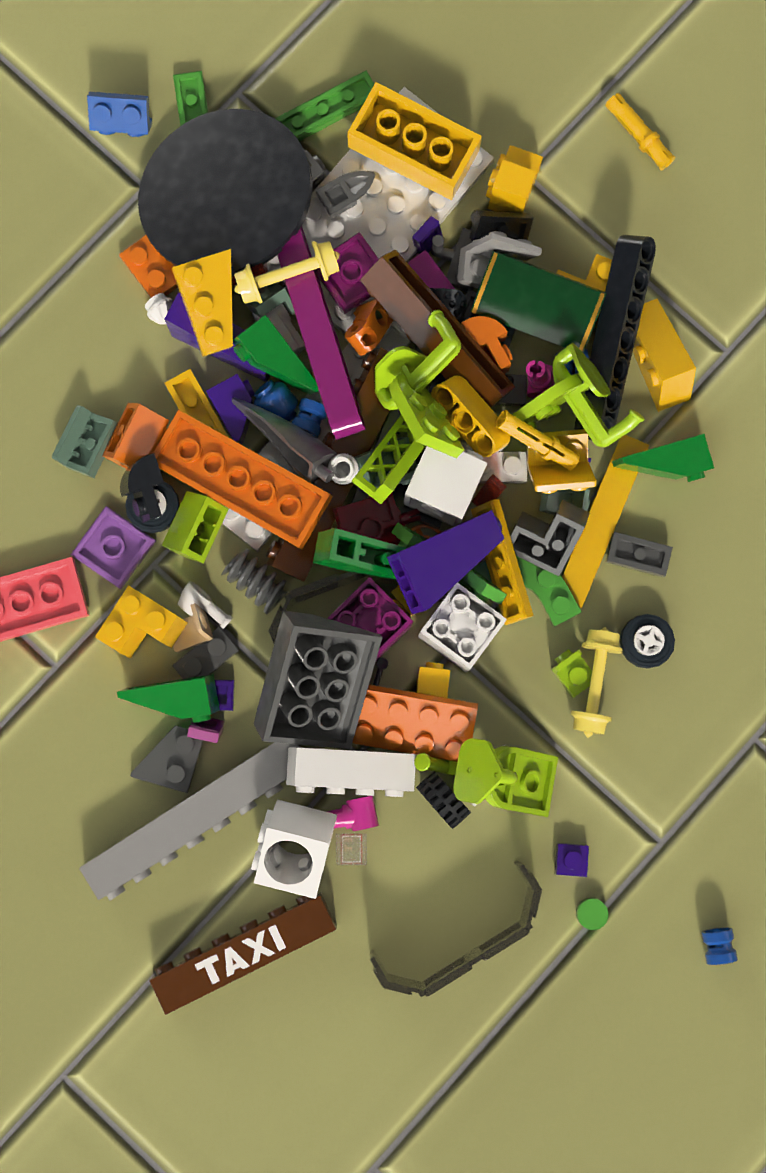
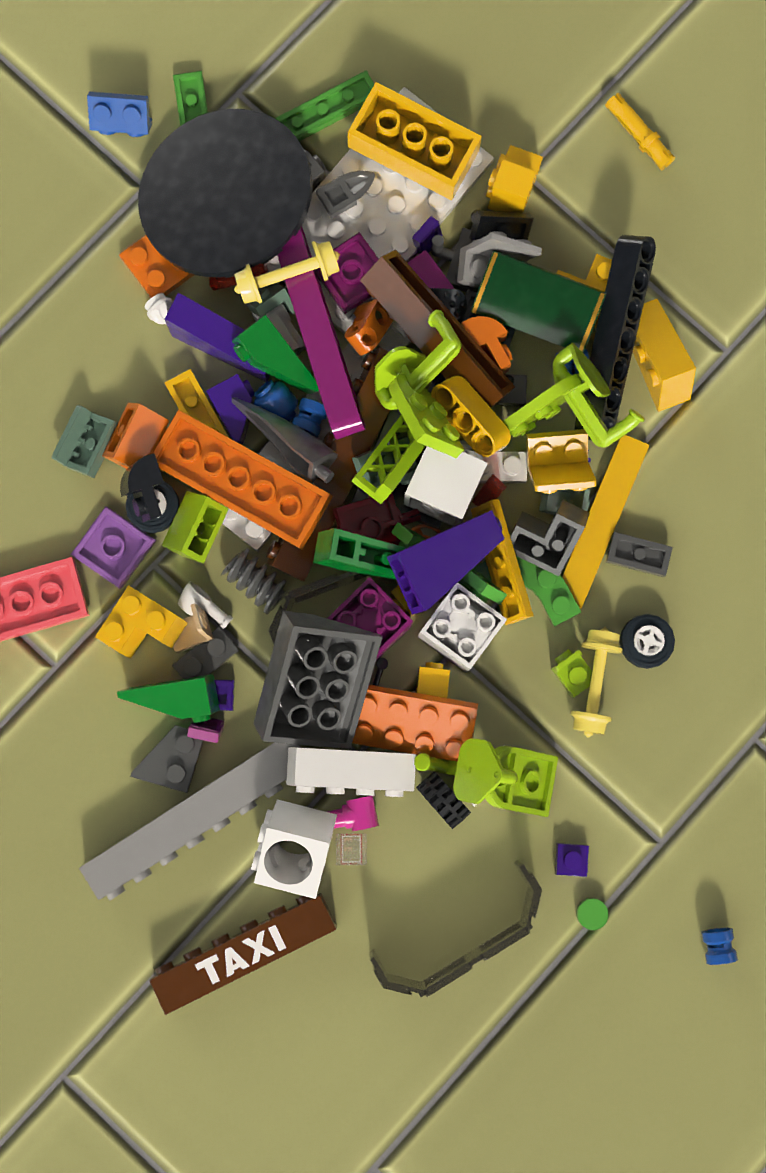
yellow wing [172,249,233,357] -> none
white plate [328,453,359,484] -> none
yellow pin [495,410,580,471] -> none
dark pink pin [526,360,555,399] -> none
green slope [612,434,714,482] -> none

